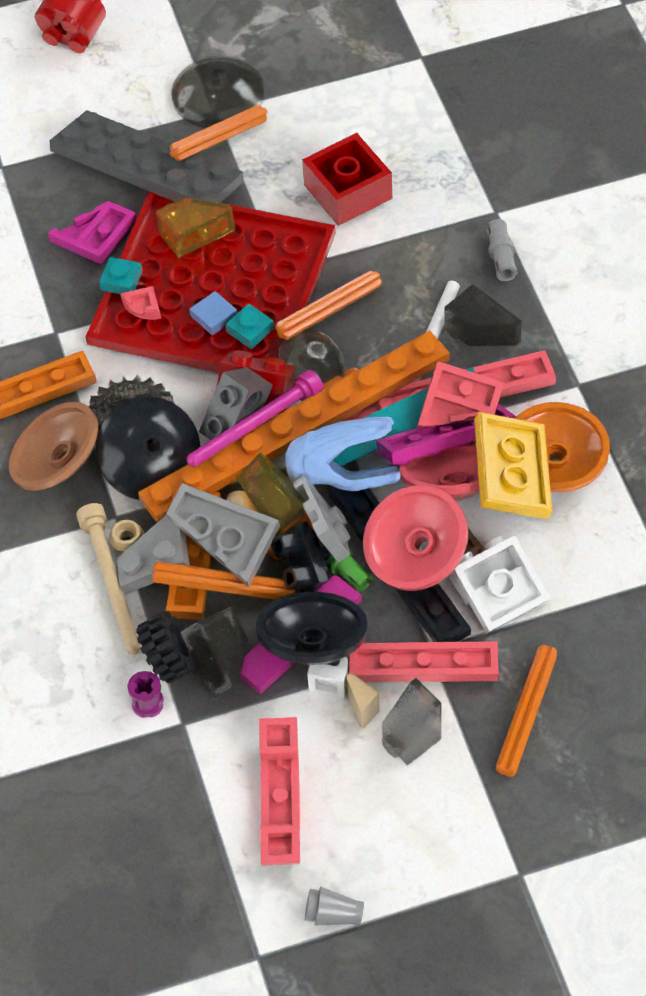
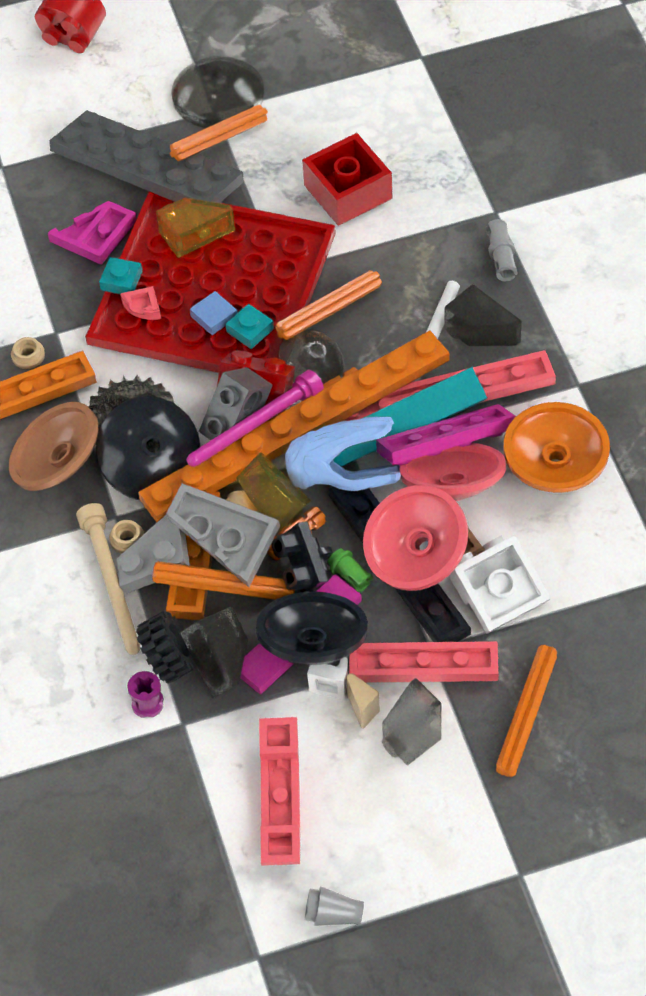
light grey wing [293,475,350,563] -> none
coral wing [417,361,504,428] -> none
yellow tile [474,412,553,519] -> none
none -> tan plate [11,337,45,369]

